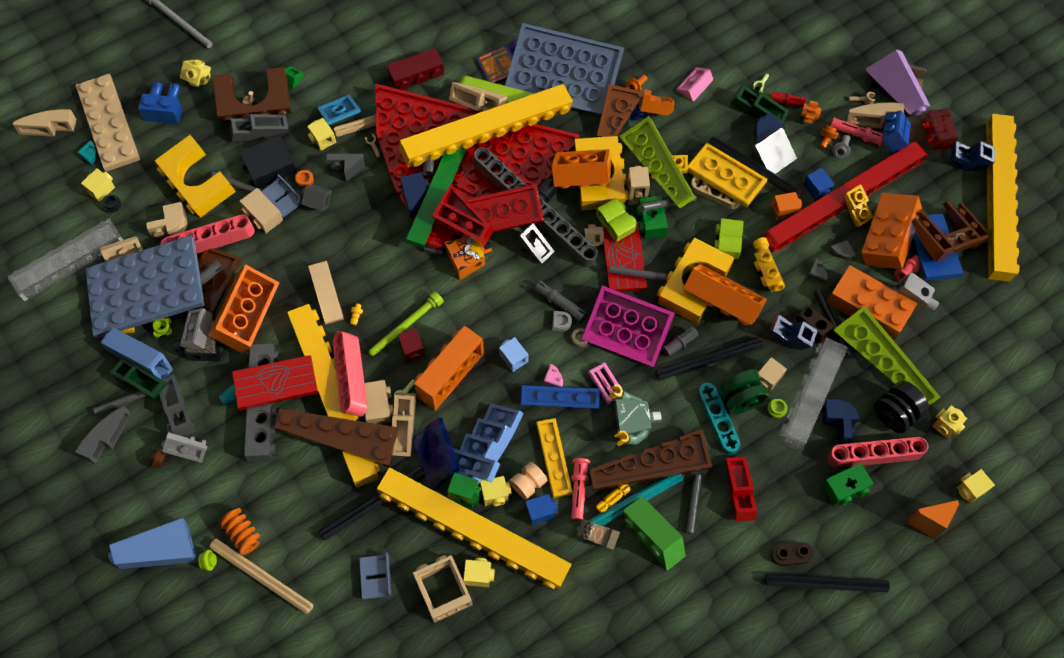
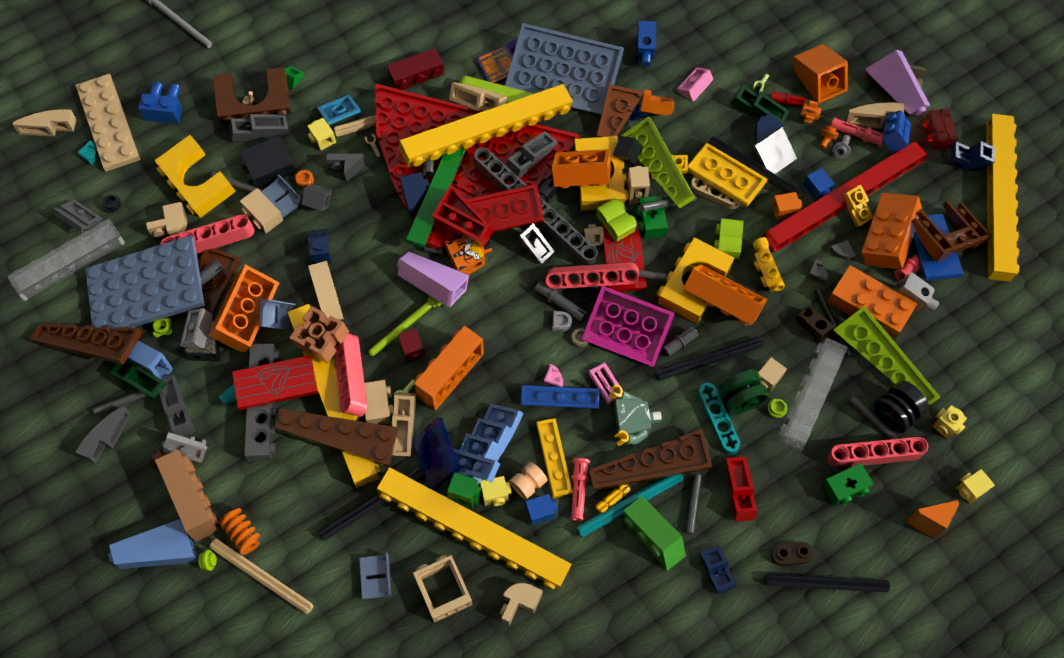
light yellow brick [81,169,115,202] -> none
tan plate [100,236,143,262] -> none
light yellow brick [180,60,211,87] -> none
yellow piece [350,304,363,326] -> none
light yellow brick [464,558,495,587] -> none
light blue brick [499,337,528,372] -> none
dark tan leg [576,519,620,550] -> none
orange plate [625,74,648,91] -> none
dark blue brick [769,315,818,350] -> none
dark blue brick [822,399,859,444] -> none
tan hand [849,92,875,105] -> none
none -> reddish brown wing [29,323,143,365]
none -> dark grey plate [53,199,102,233]
none -> medium nougat brick [155,449,219,542]
none -> sand blue piece [259,299,296,330]
none -> nougat brick [290,306,349,363]
none -> dark blue slope [308,229,332,264]
none -> lavender slope [397,252,469,307]
none -> tan brick [500,583,543,626]
none -> dark grey slope [506,131,558,178]
none -> coral beam [546,263,639,289]
none -> black panel [613,136,643,165]
none -> blue torso [636,21,656,66]
none -> dark blue slope [700,545,736,594]
none -> orange slope [794,44,848,104]
none -> dark grey bar [849,396,899,440]

